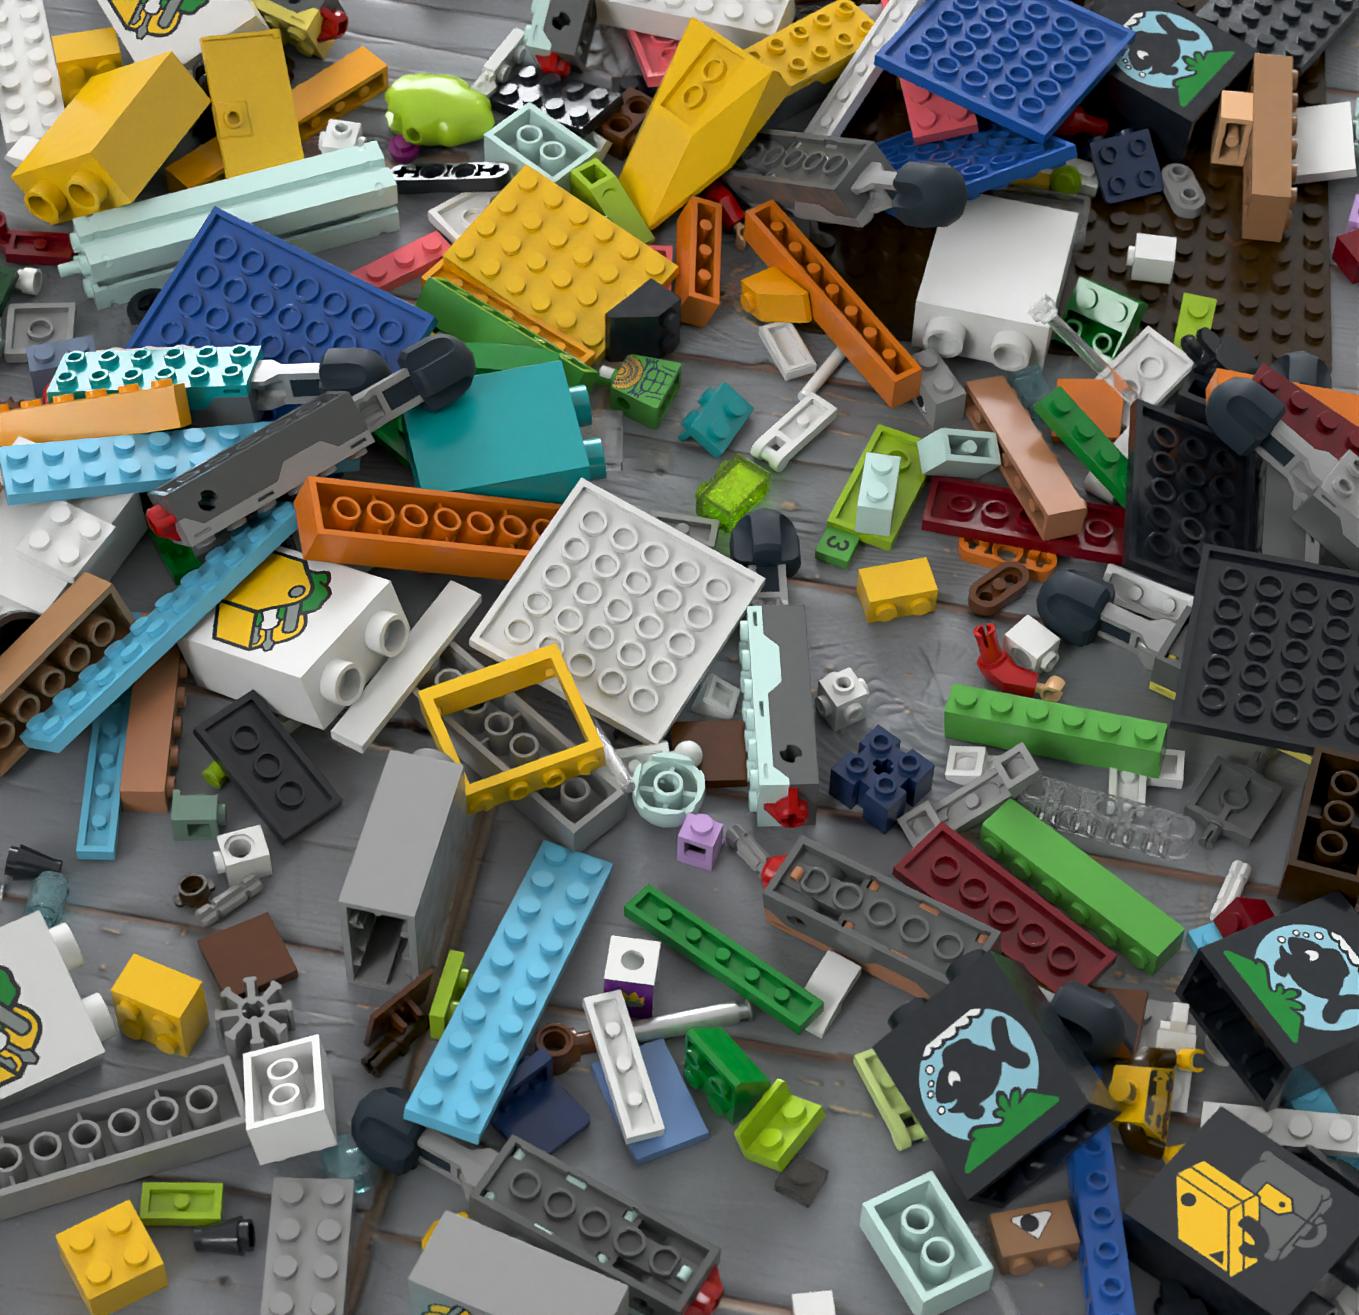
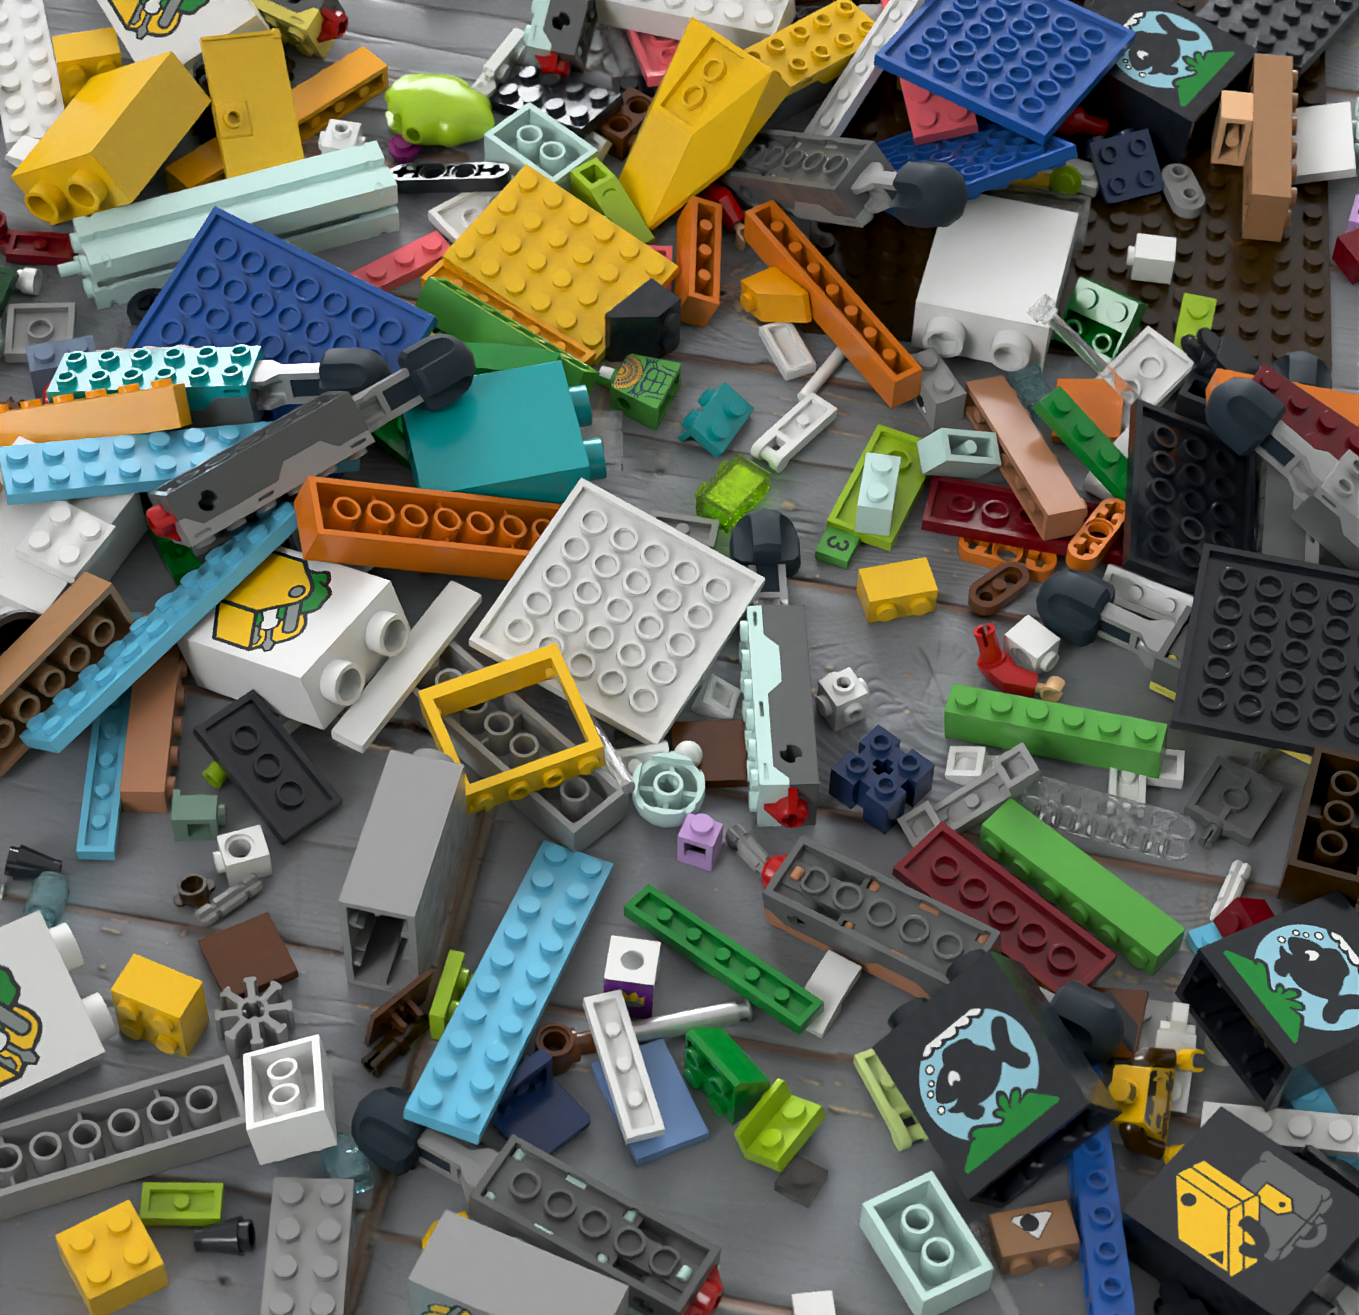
none -> orange beam [1066,498,1125,572]

